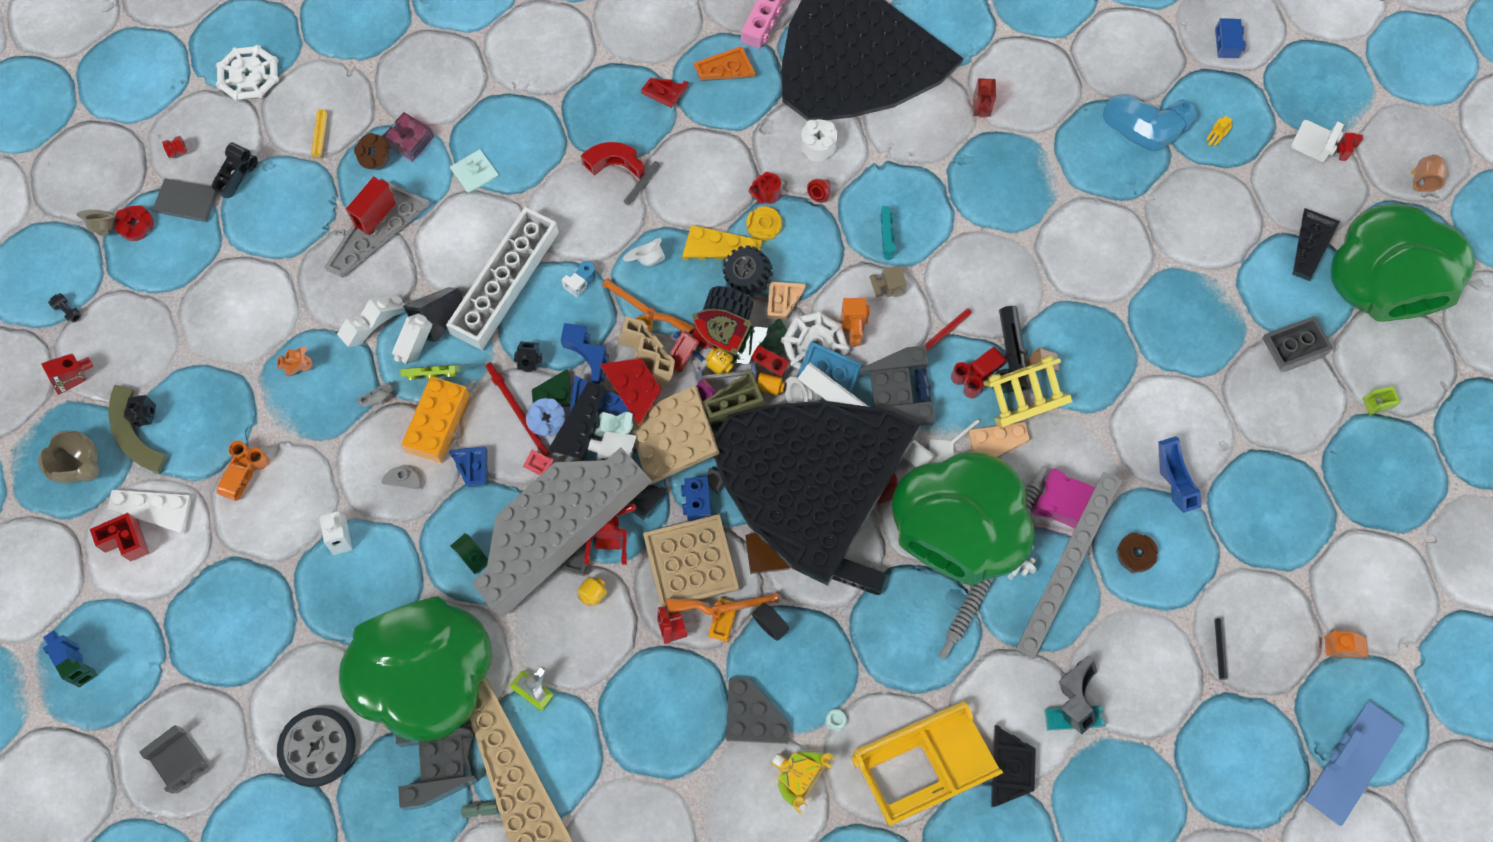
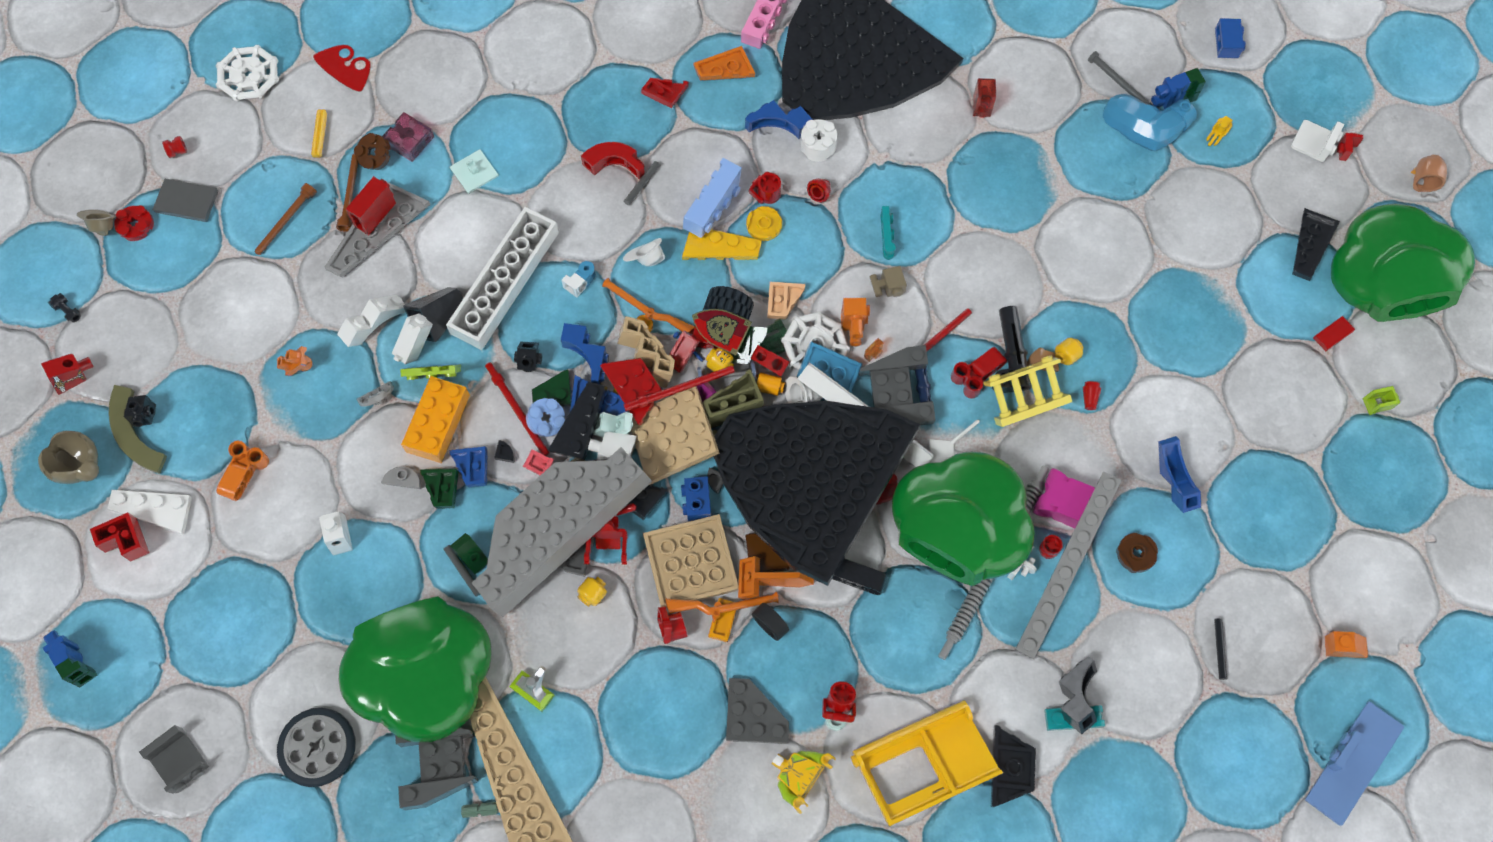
black piece [212,142,258,199] -> none
black wheel [723,245,773,296] -> none
light nougat wing [968,422,1029,457] -> none
dark grey brick [1262,316,1333,372] -> none
none -> dark orange piece [255,183,317,255]
none -> red piece [313,45,370,92]
none -> dark orange piece [336,153,358,232]
none -> dark green wing [420,469,459,509]
none -> dark grey bar [443,545,480,597]
none -> black tile [494,440,515,463]
none -> red bar [623,365,735,411]
none -> light blue wedge [683,158,742,238]
none -> orange piece [738,556,814,600]
none -> blue arch [745,100,812,139]
none -> red piece [822,681,856,723]
none -> clear orange plate [864,338,884,362]
none -> red wheel [1039,535,1063,559]
none -> yellow head [1055,338,1083,366]
none -> red cone [1082,381,1102,410]
none -> dark grey bar [1088,51,1152,105]
none -> blue hips [1151,68,1206,110]
none -> red tile [1313,316,1355,352]

